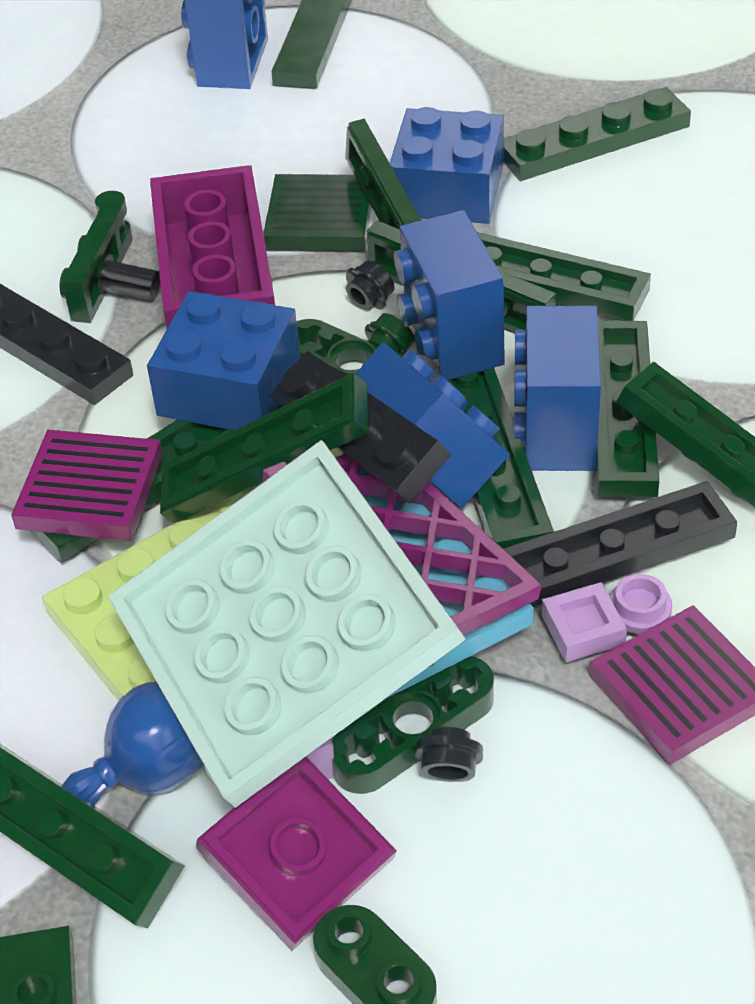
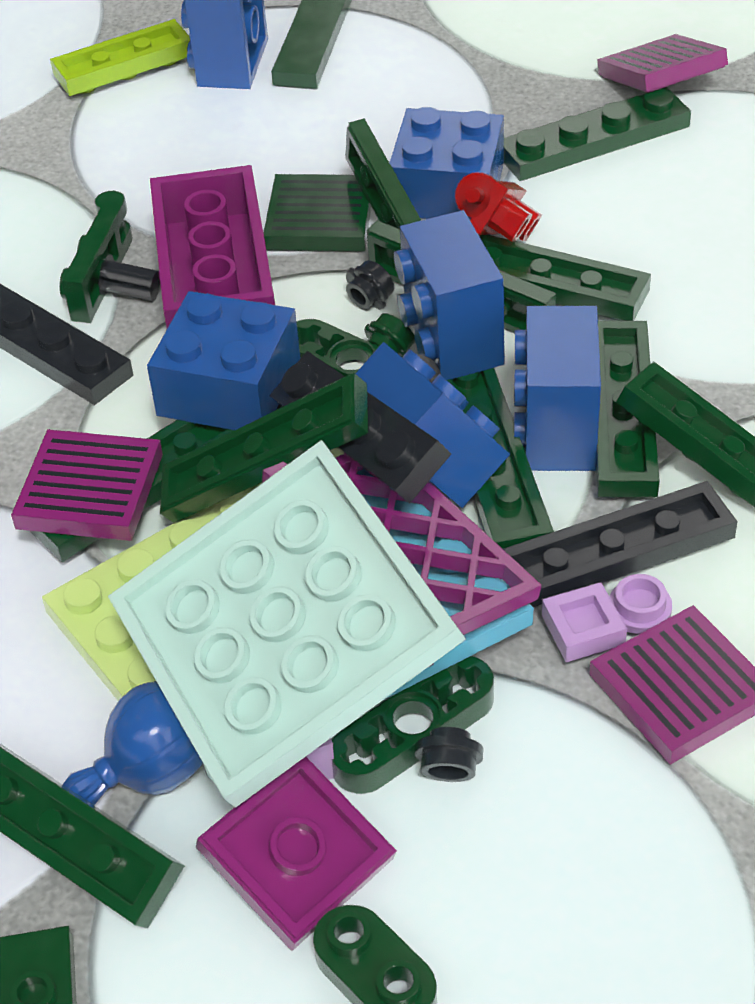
none -> lime plate [50,19,190,96]
none -> red hips [455,172,542,242]
none -> magenta tile [597,34,728,93]

